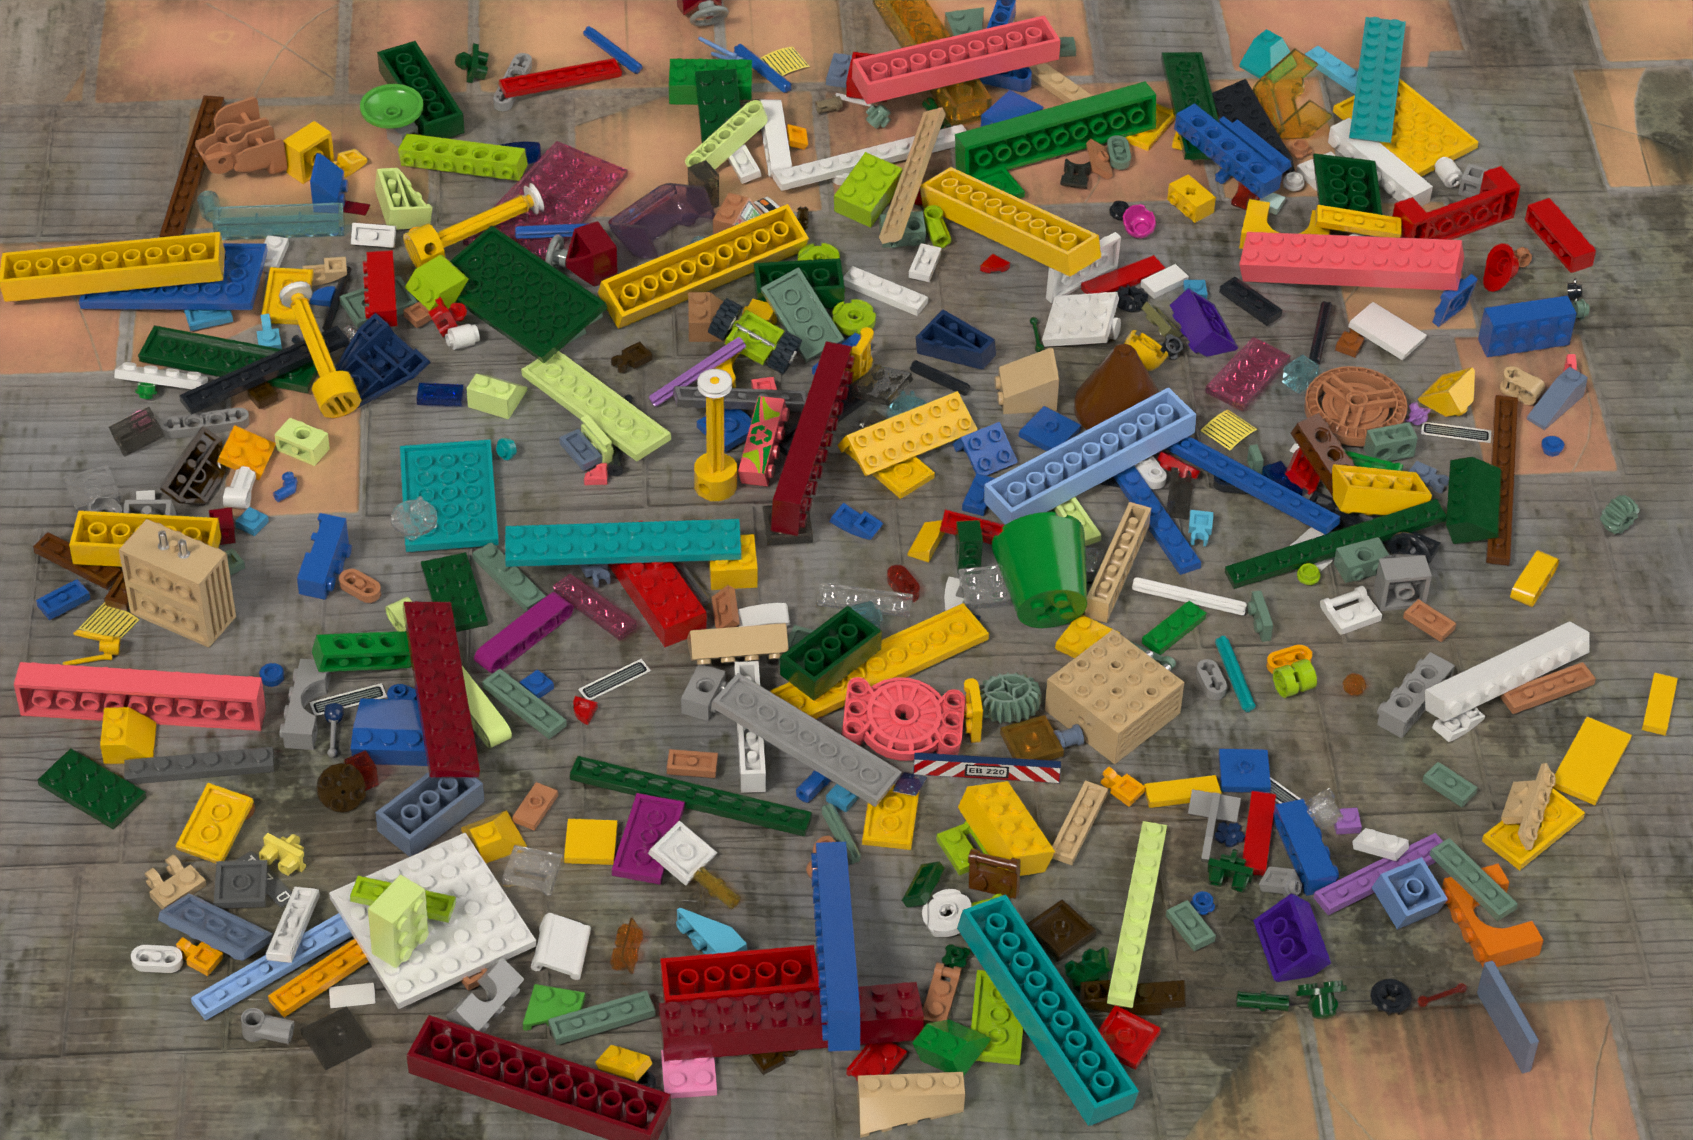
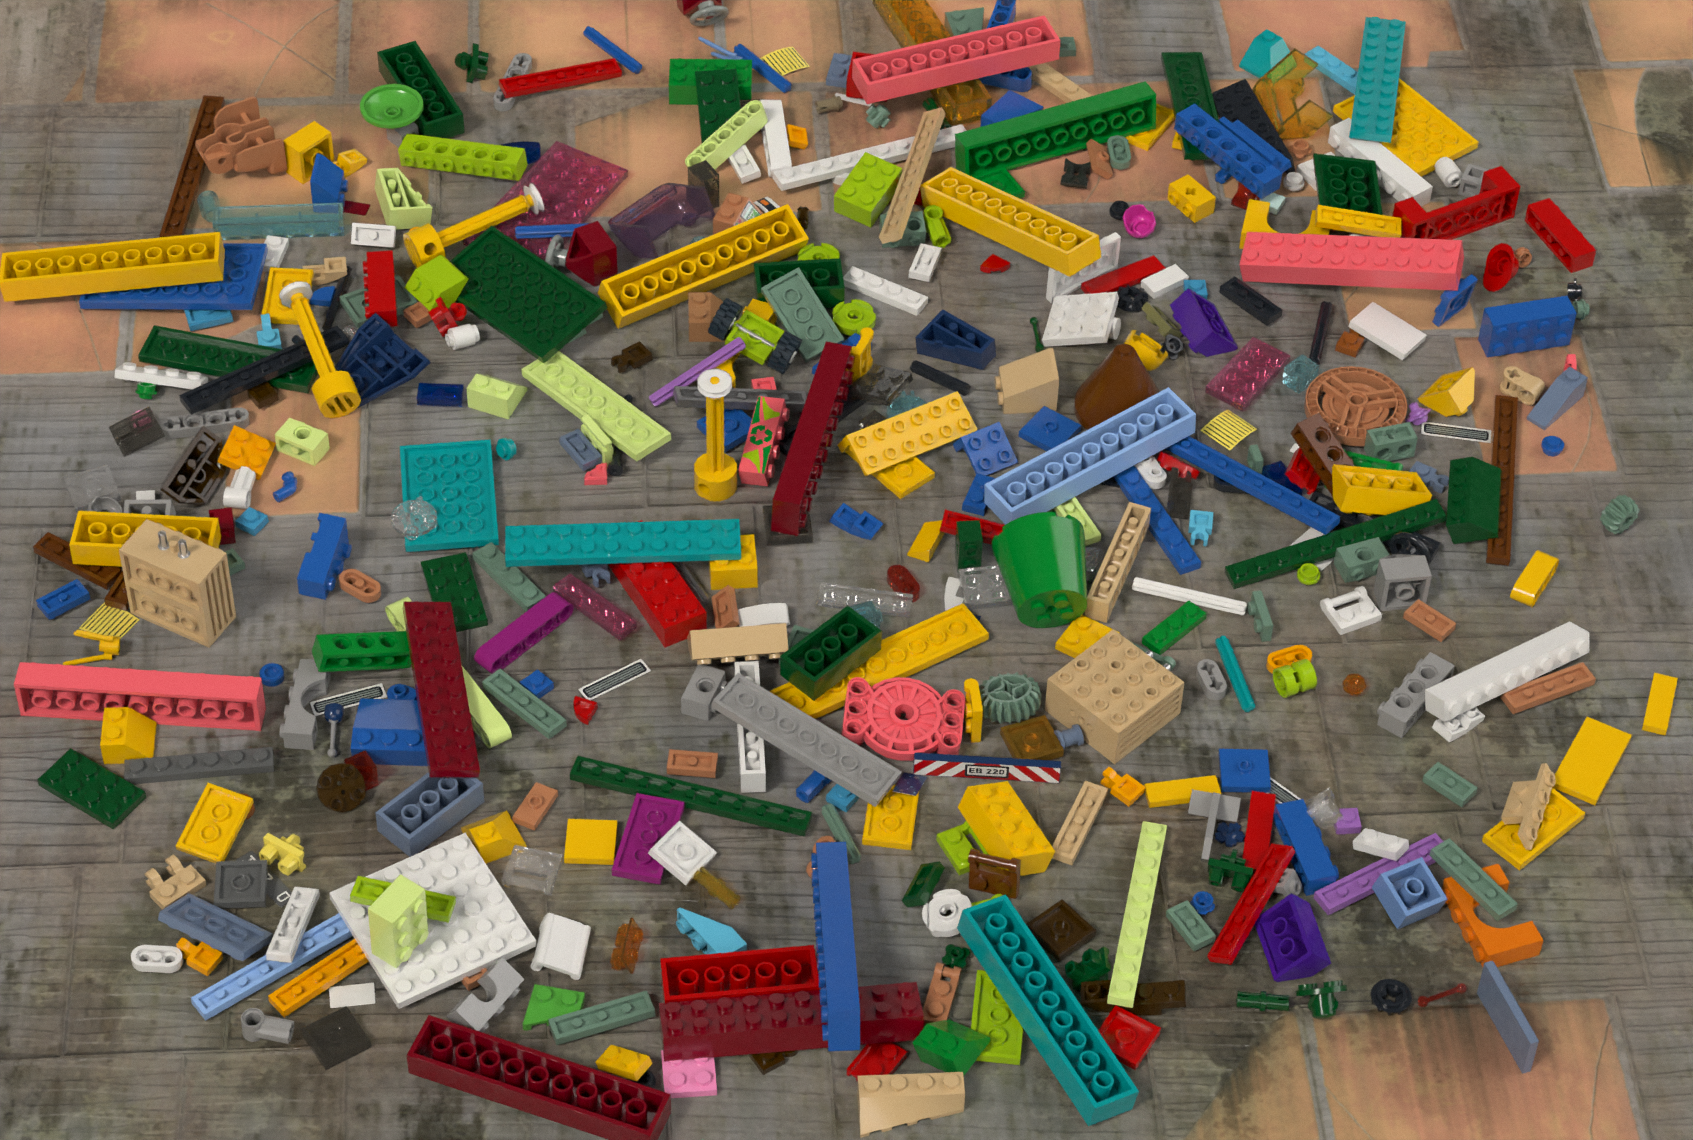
none -> red tile [1207,844,1295,965]

